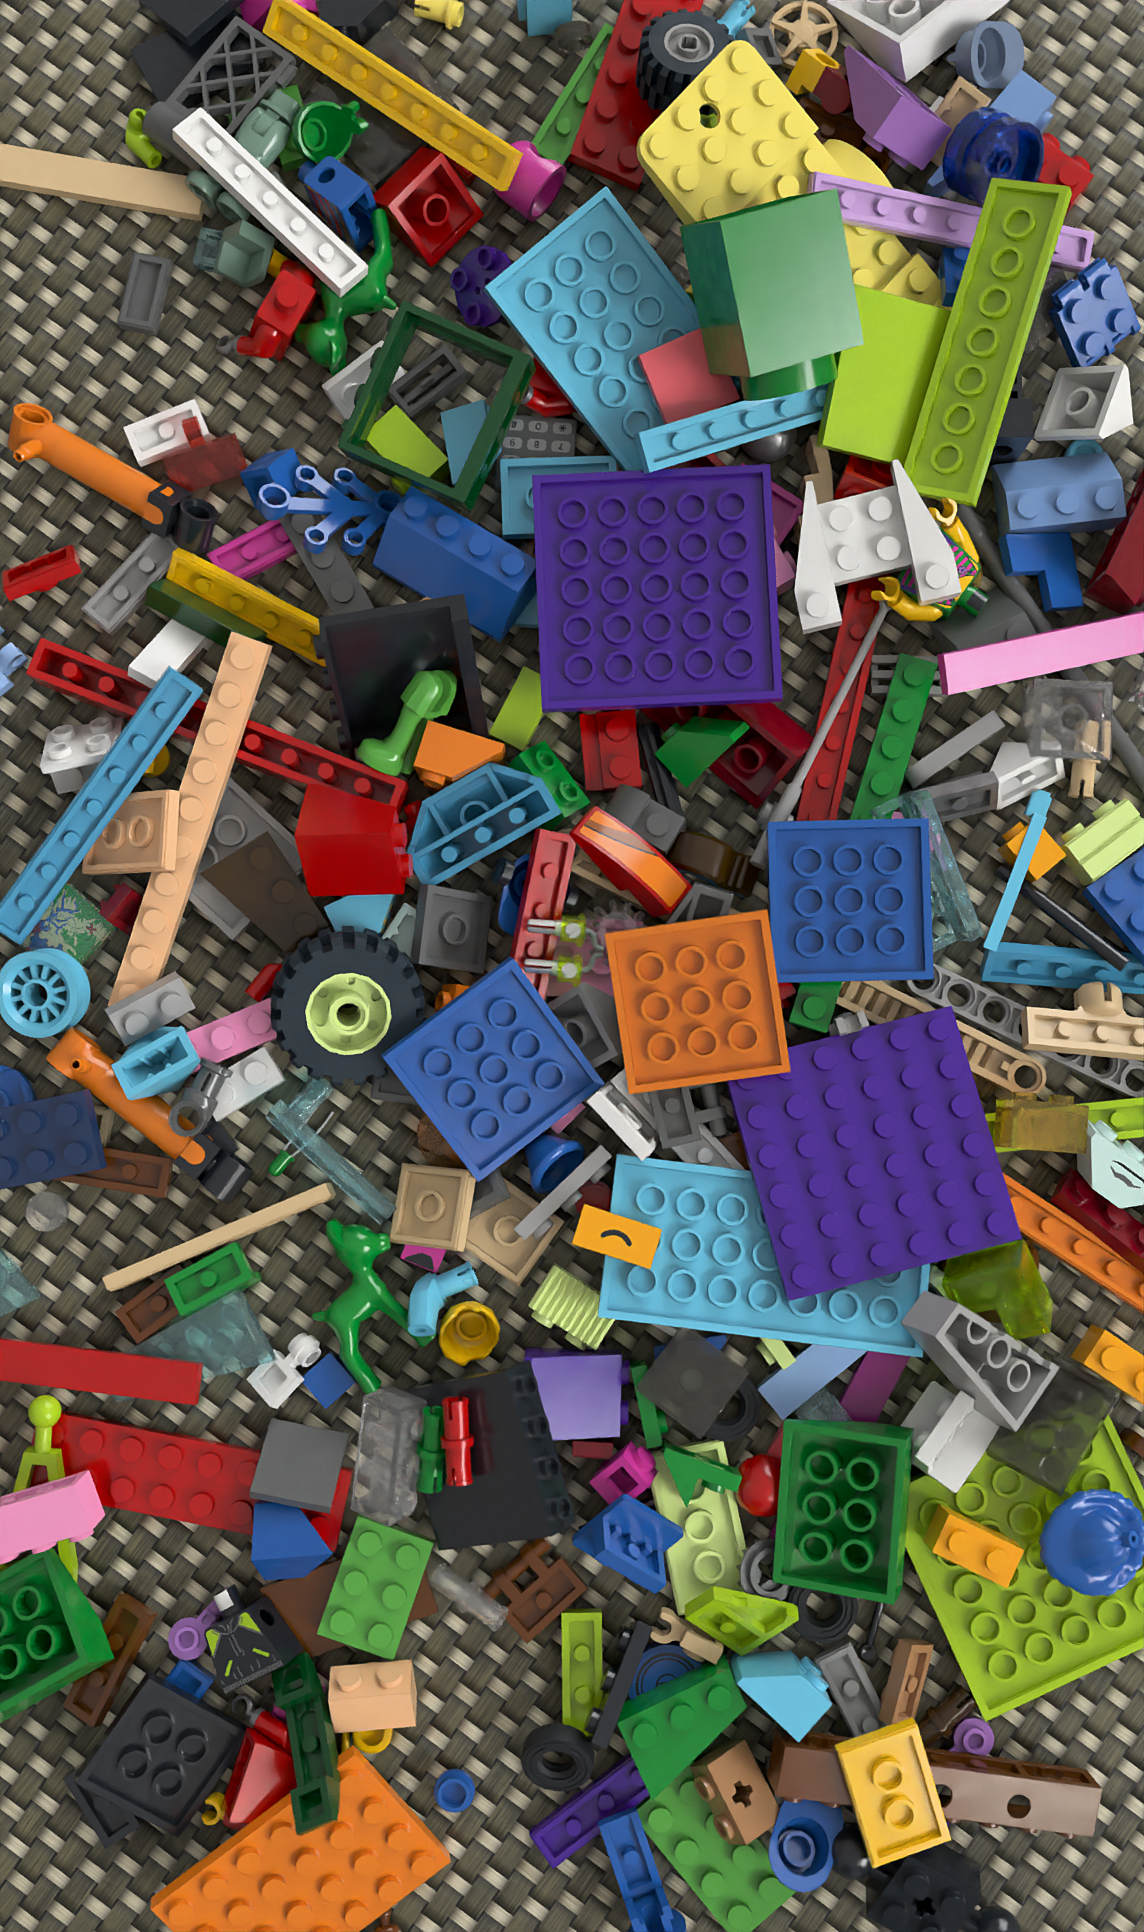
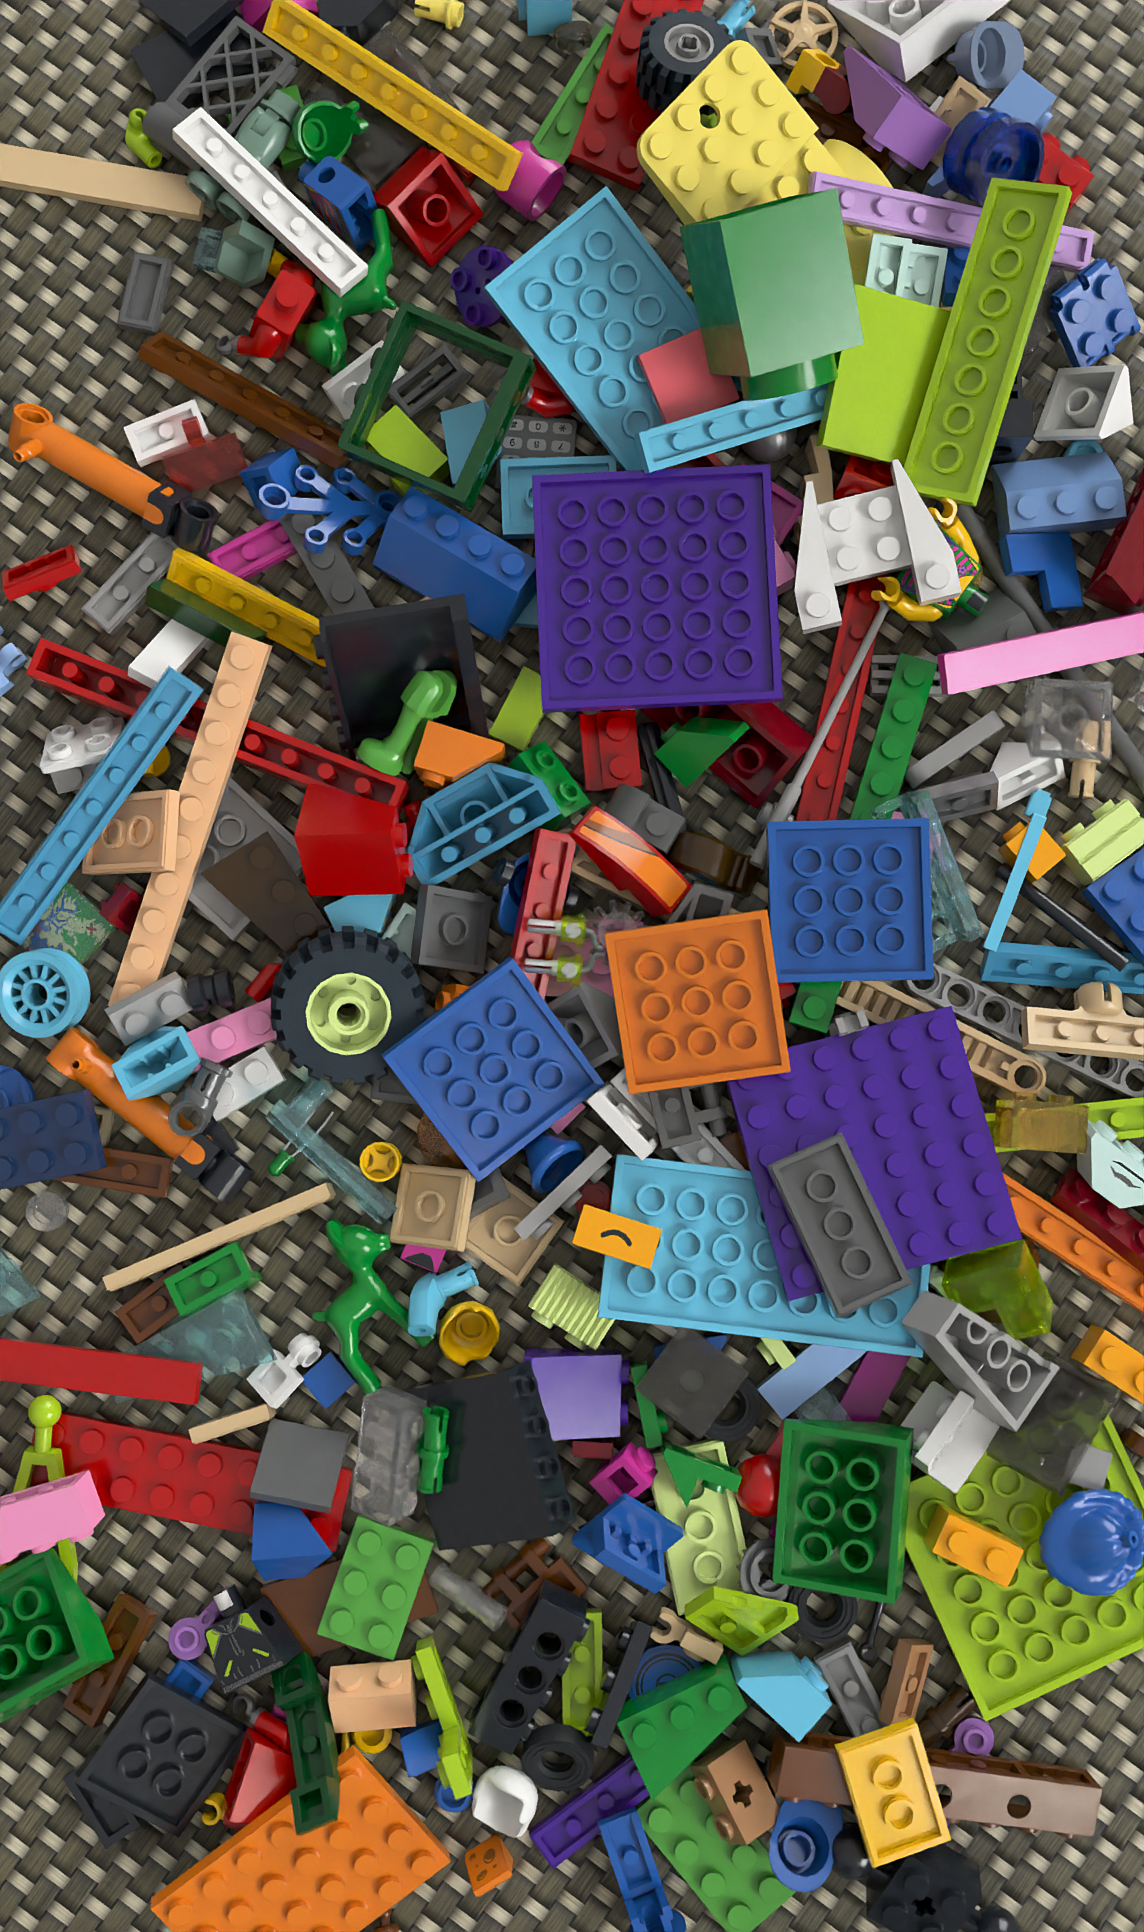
red pin [441,1396,474,1486] -> none
none -> reddish brown plate [138,331,349,469]
none -> black wheel [187,968,236,1014]
none -> tan tile [188,1402,277,1444]
none -> yellow wheel [360,1142,403,1182]
none -> blue slope [400,1719,443,1778]
none -> lime plate [411,1635,473,1800]
none -> orange slope [465,1834,513,1897]
none -> black brick [468,1579,590,1755]
none -> white hair [472,1765,538,1838]
none -> dark grey tile [766,1132,913,1318]
none -> light aqua slope [864,233,948,307]
none -> light grey tile [1059,1439,1113,1490]

